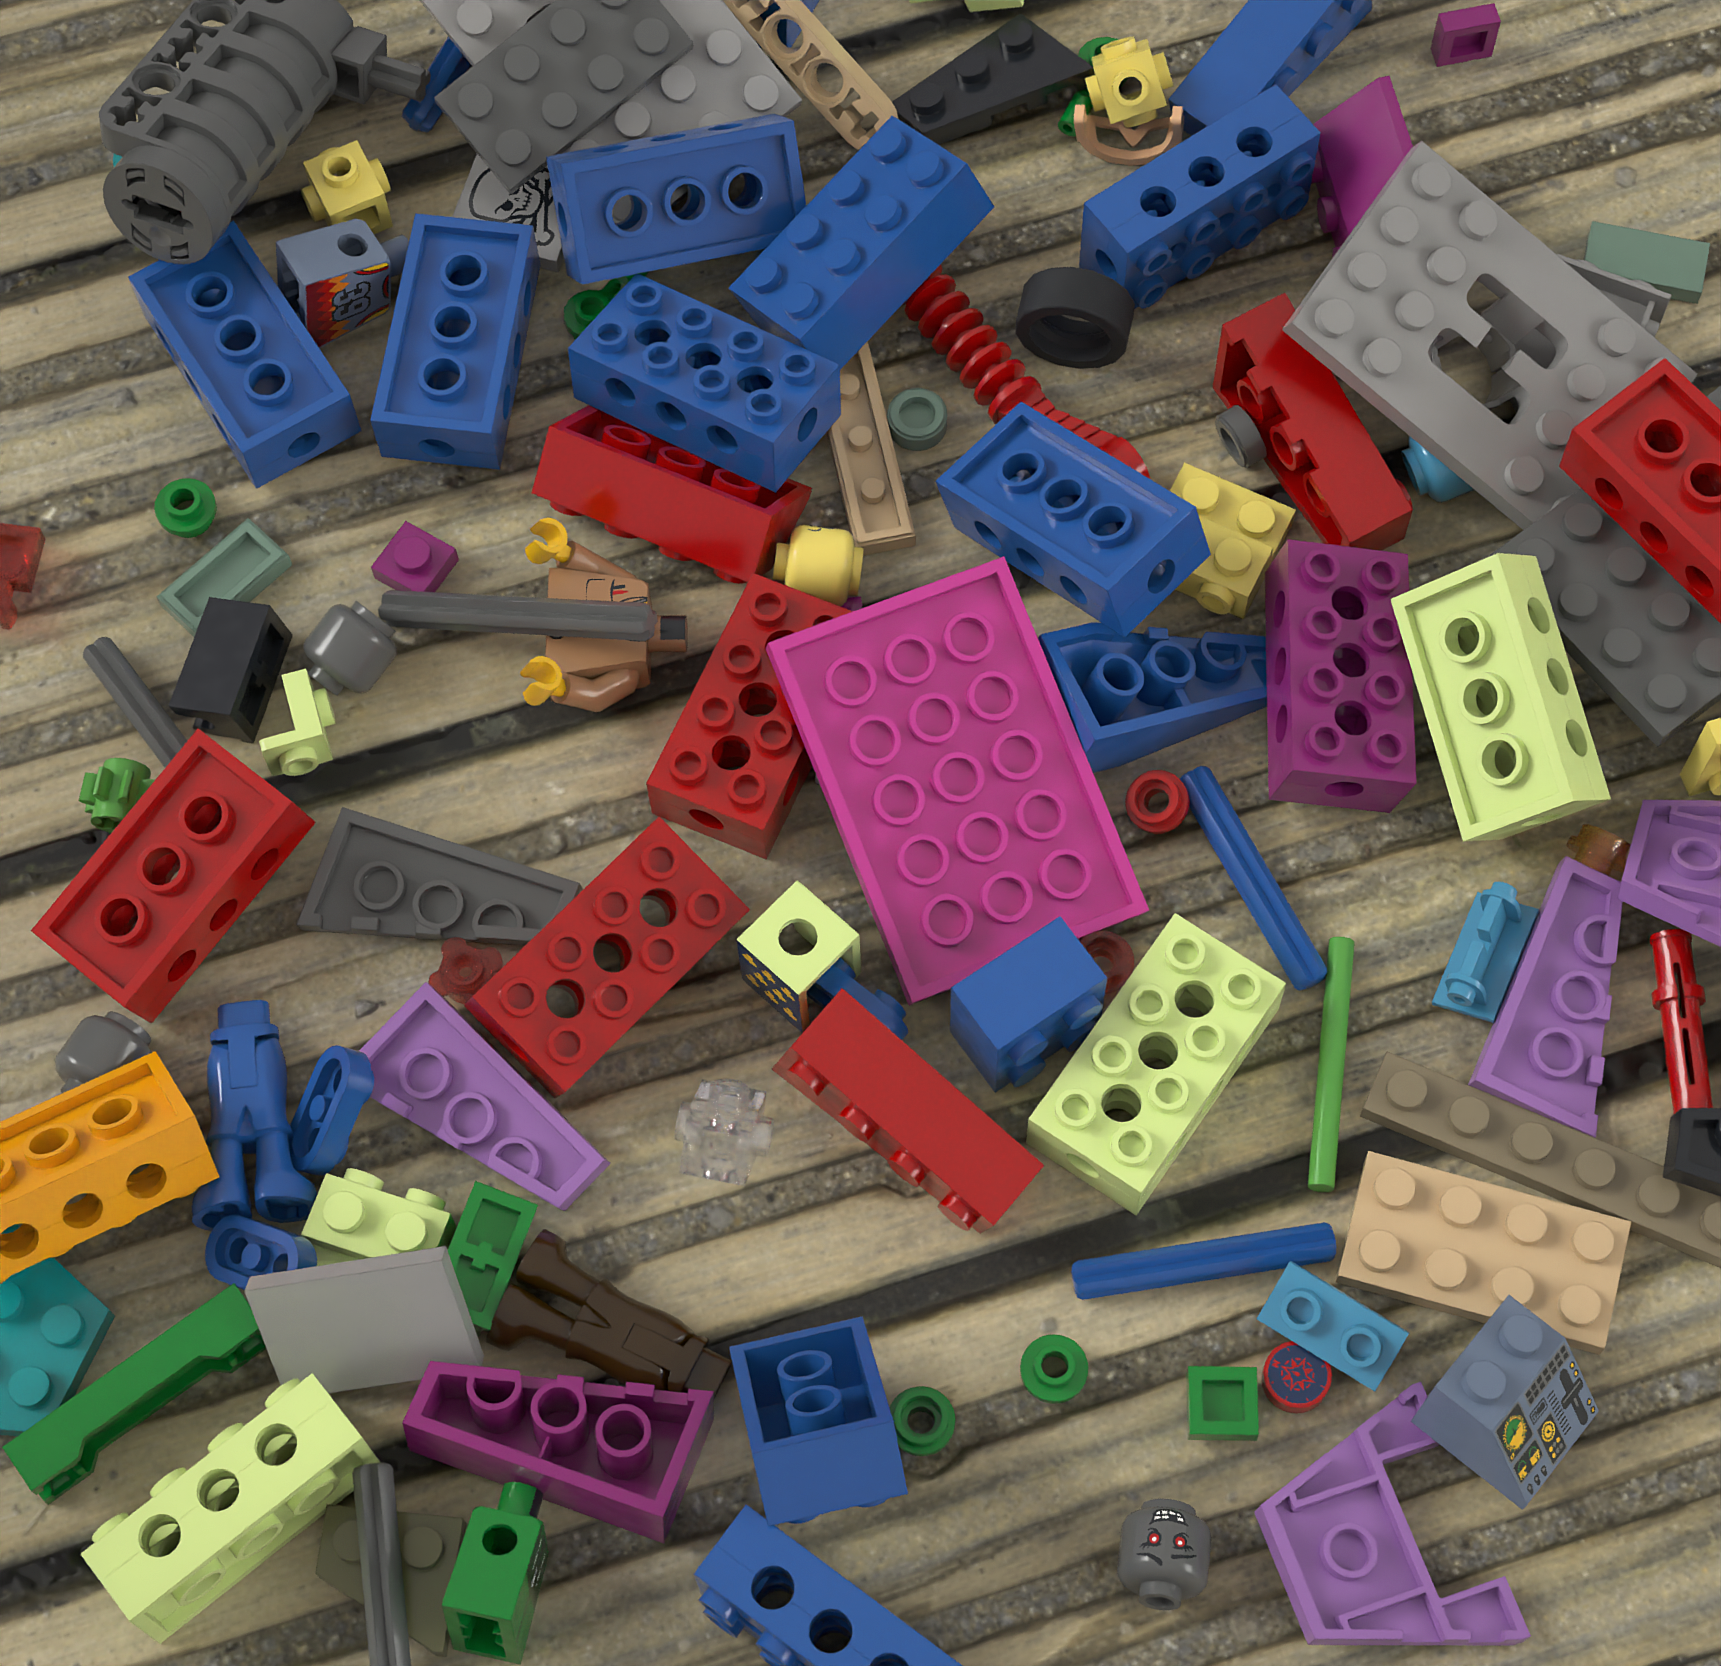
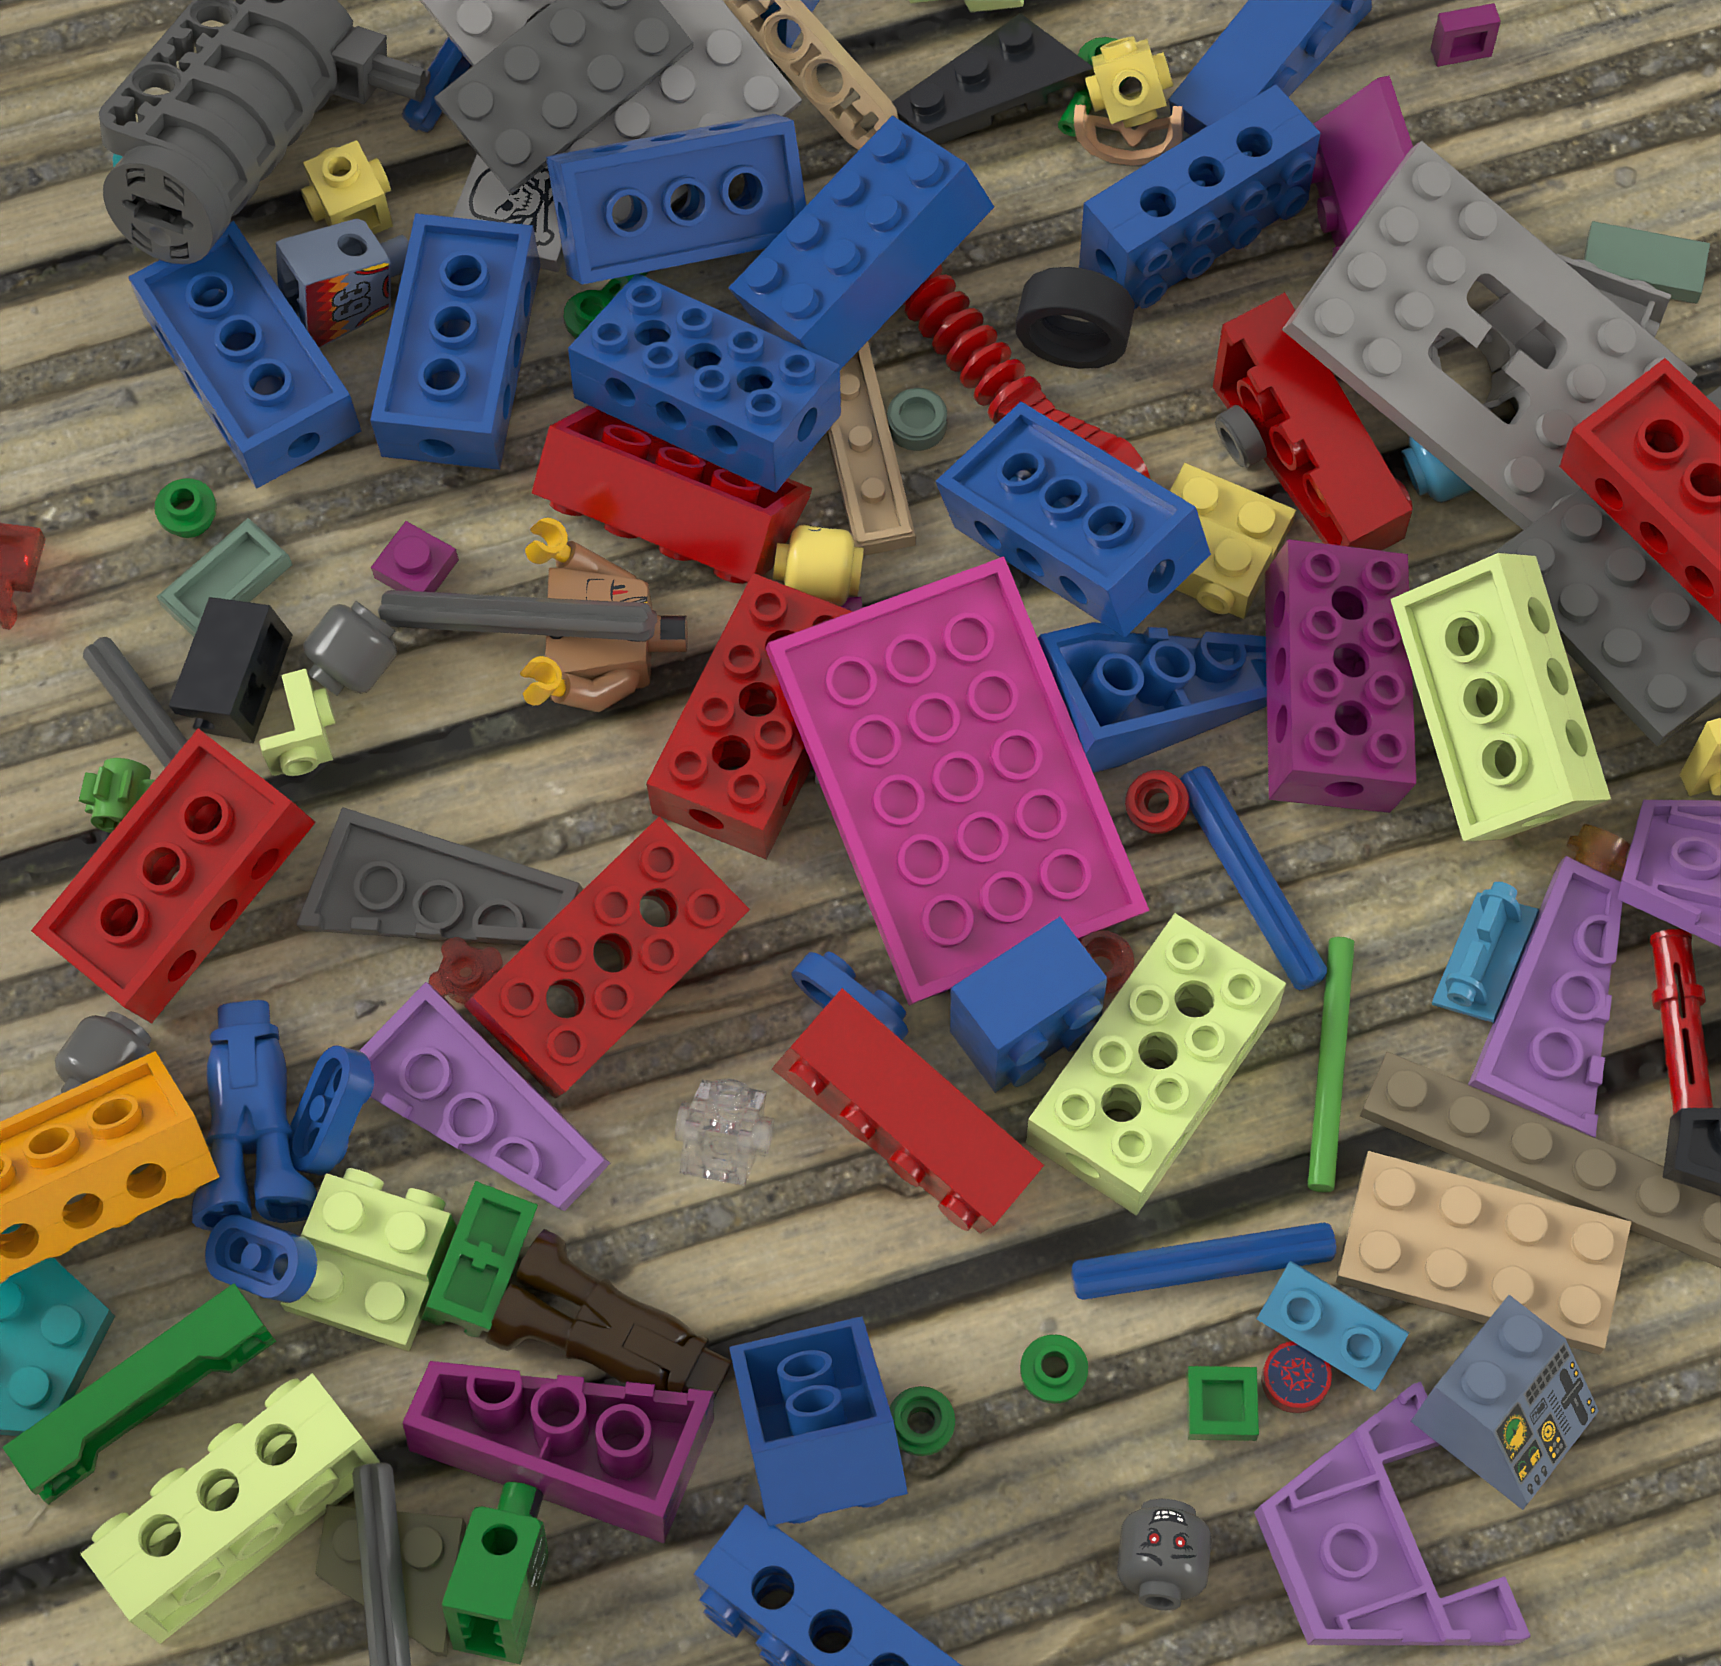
light grey tile [244,1246,484,1393] -> none
yellowish green piece [736,880,862,1032] -> none

